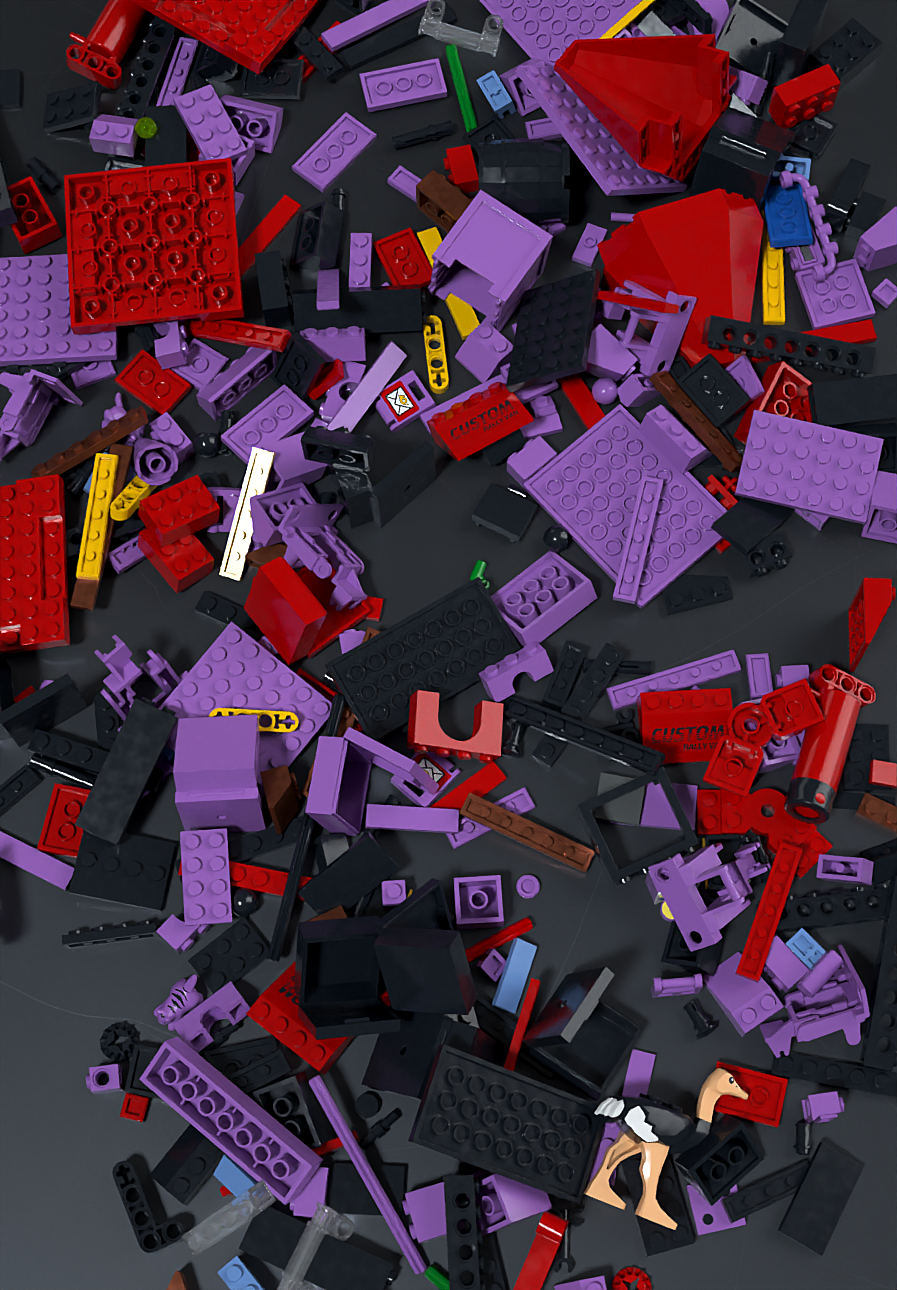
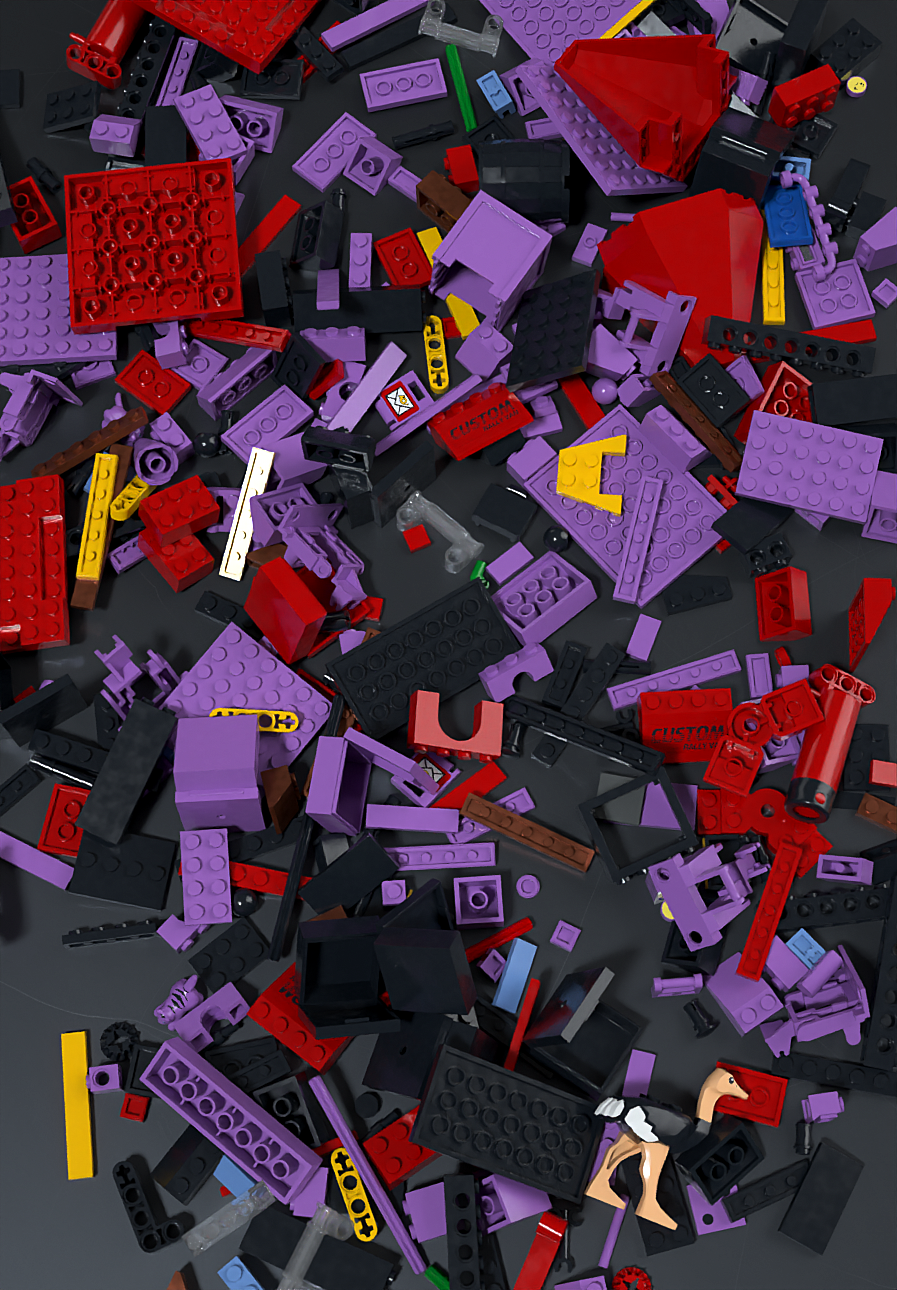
clear neon green tile [135,117,157,139] -> none
red tile [597,290,679,314] -> none
none -> yellow tile [61,1031,94,1180]
none -> black piece [317,610,351,635]
none -> yellow beam [331,1148,378,1242]
none -> medium lavender slope [343,136,403,196]
none -> red brick [363,1105,443,1191]
none -> medium lavender tile [375,374,482,456]
none -> medium lavender tile [384,842,496,871]
none -> clear piece [396,490,484,574]
none -> red tile [402,524,431,553]
none -> red tile [441,317,461,340]
none -> medium lavender tile [486,541,534,586]
none -> medium lavender tile [550,920,581,952]
none -> yellow wing [556,435,626,517]
none -> medium lavender bar [598,1194,630,1269]
none -> medium lavender tile [625,614,662,662]
none -> red slope [755,566,812,642]
none -> red tile [774,647,792,667]
none -> tile [846,76,867,98]

